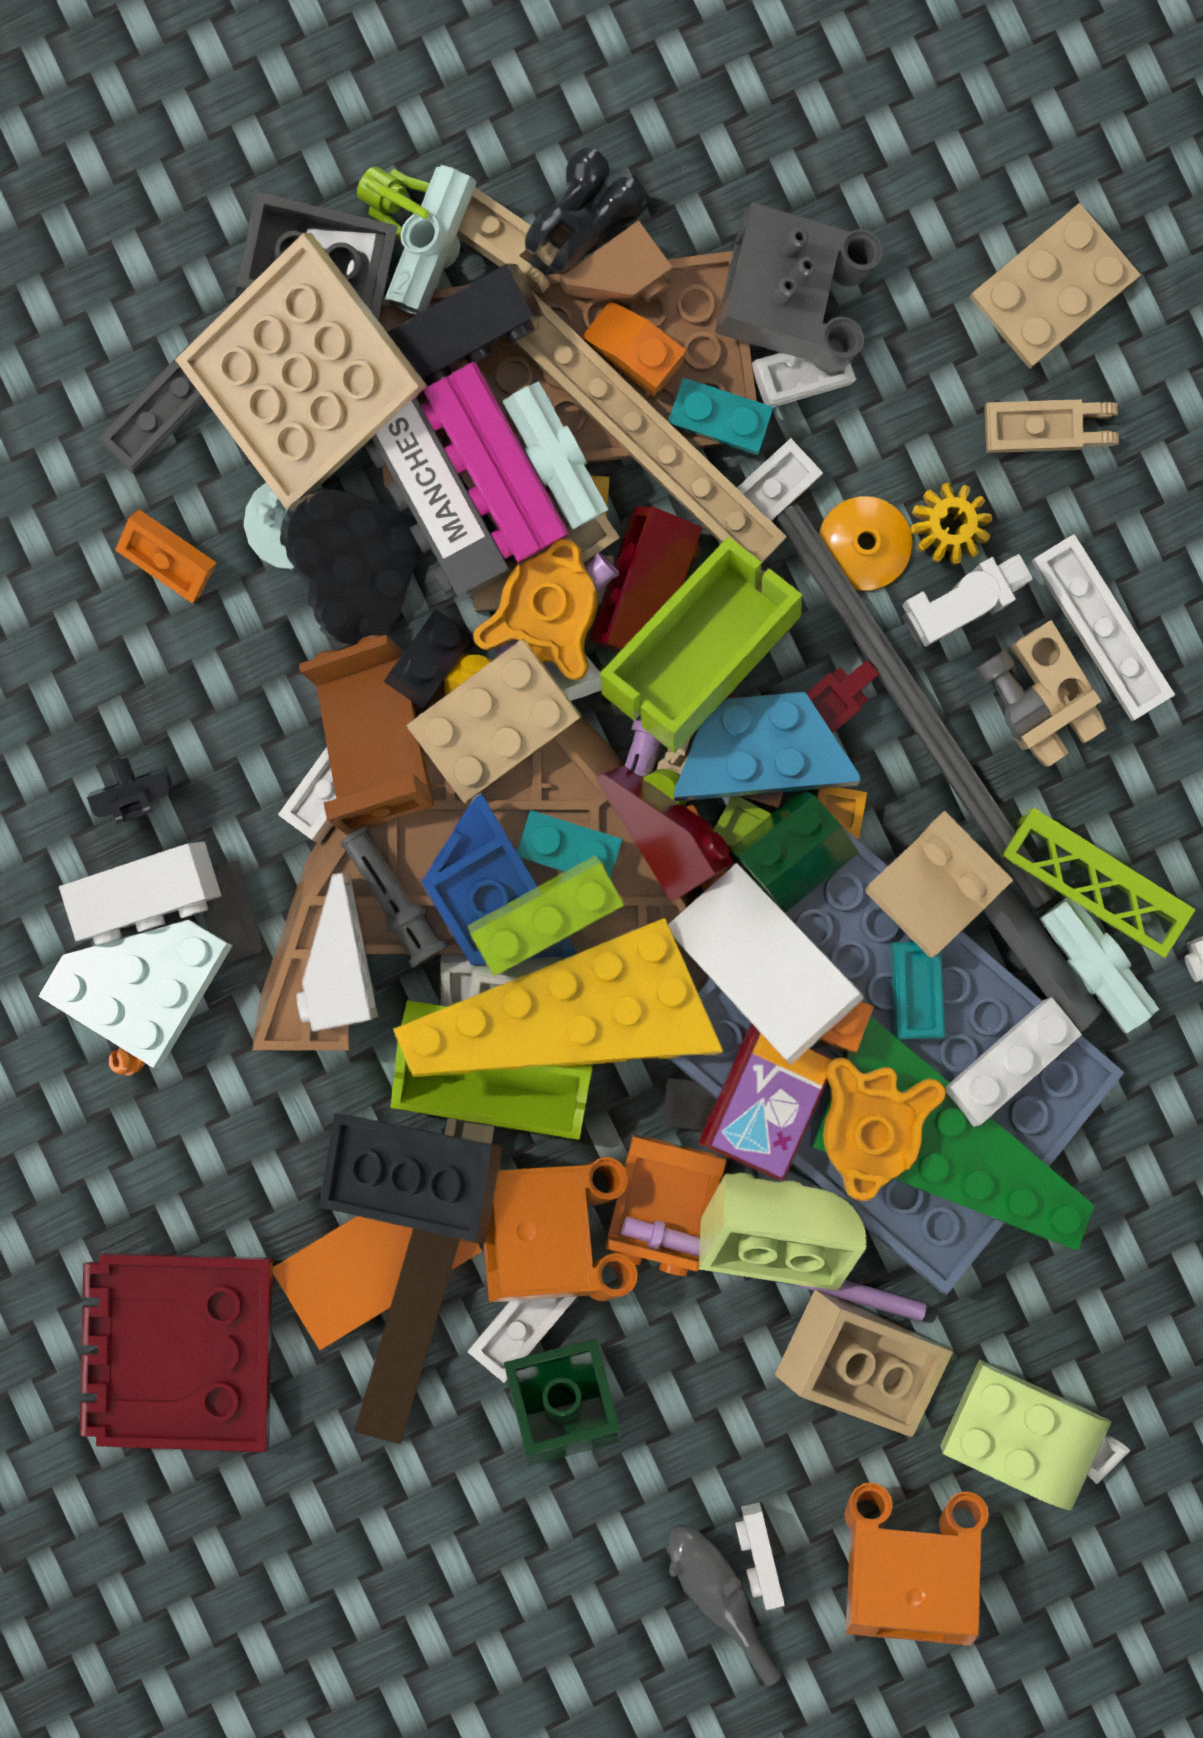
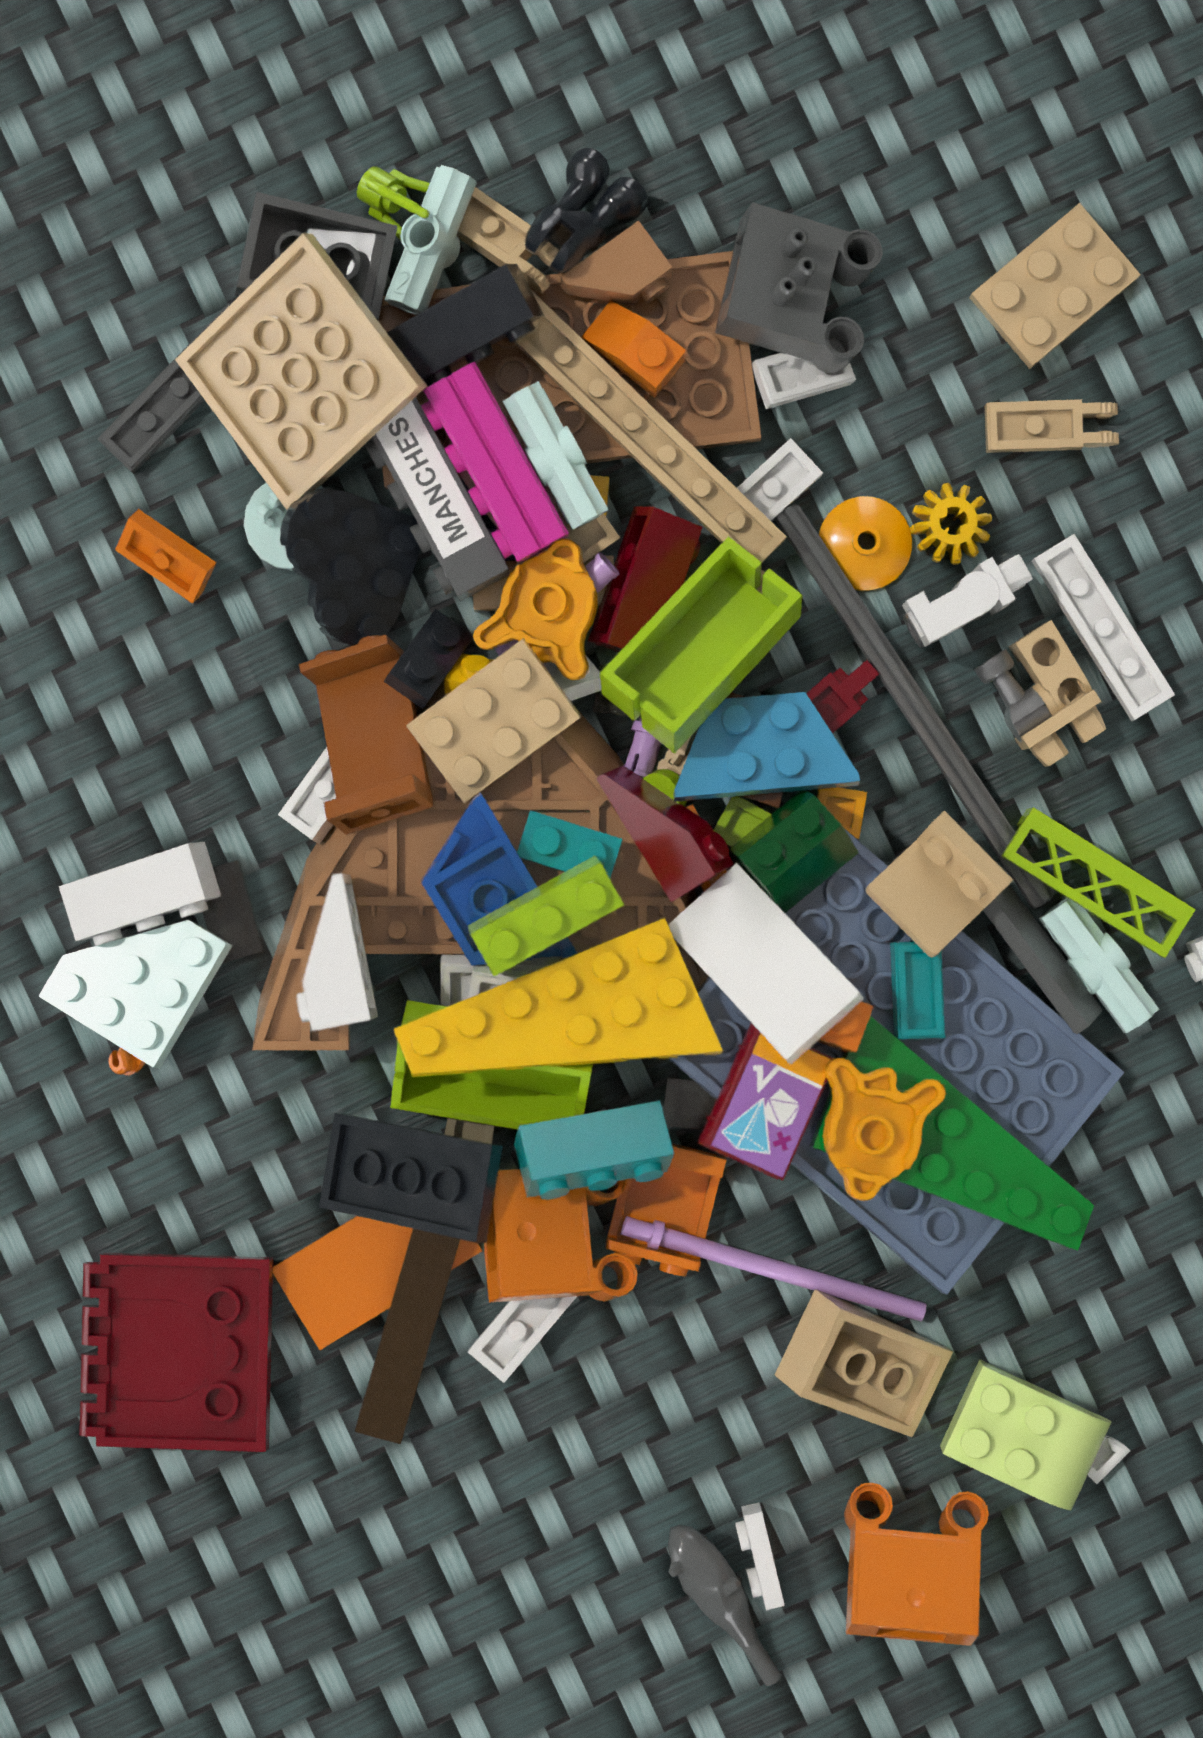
black piece [87,756,172,824] -> none
dark grey pin [340,827,448,969] -> none
dark green slope [503,1339,621,1466] -> none
teal plate [668,378,773,455] -> none
yellowish green brick [699,1173,866,1291] -> none
white plate [945,997,1082,1127] -> none
none -> teal brick [514,1101,674,1200]

